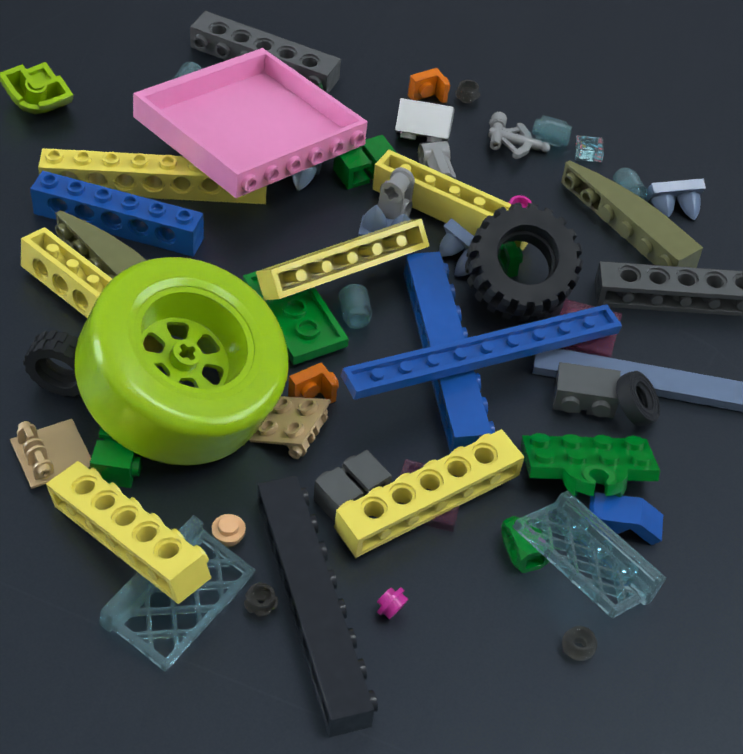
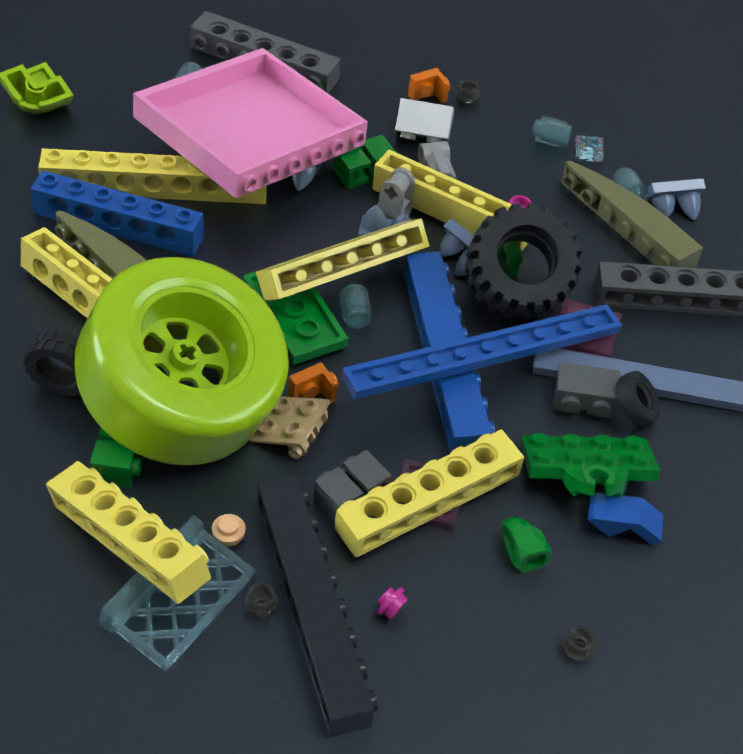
tan hinge [10,419,91,489] -> none
light grey piece [488,112,550,159] -> none
clear light blue fence [513,491,667,619] -> none

